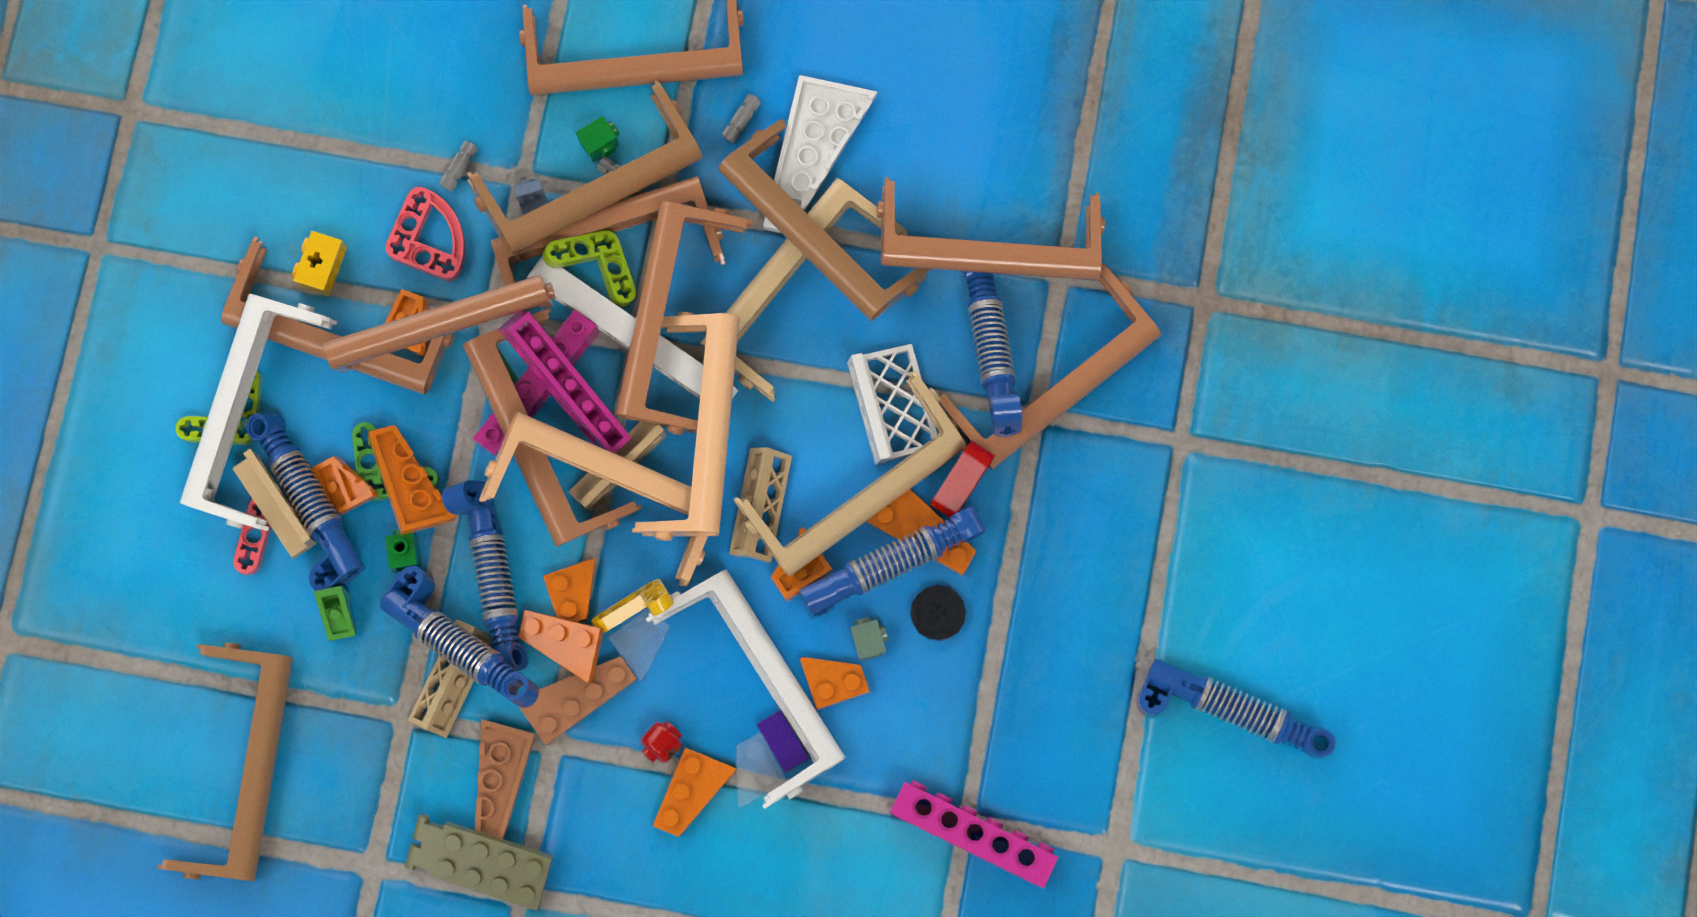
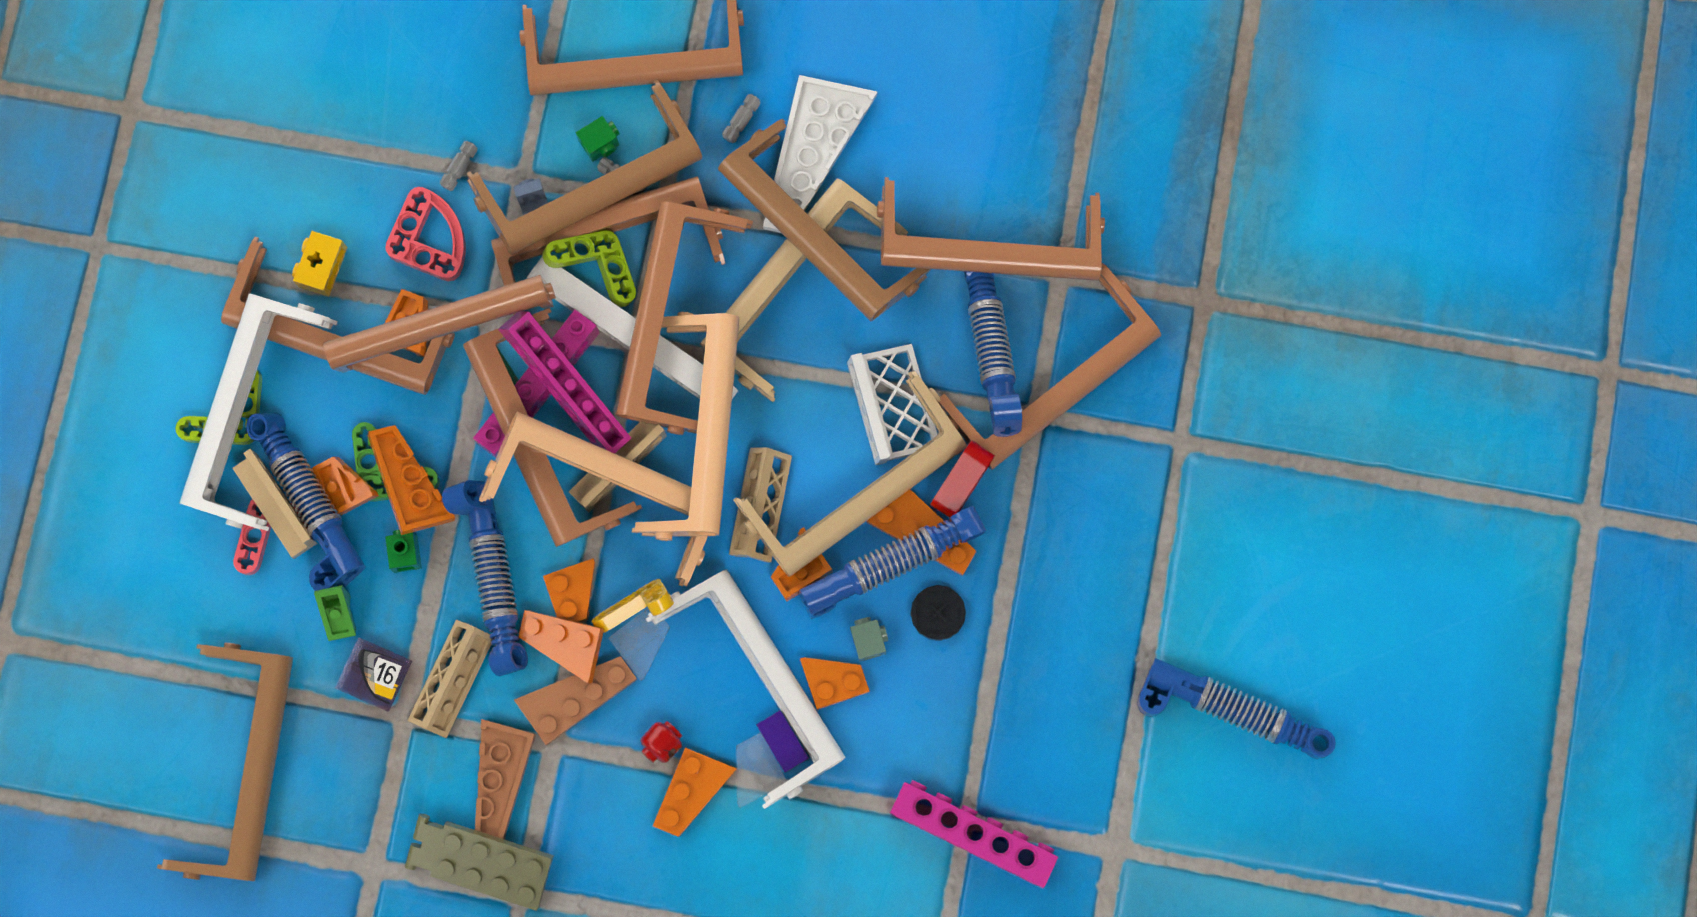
blue piece [380,566,539,708] -> none
none -> slope [335,637,412,712]

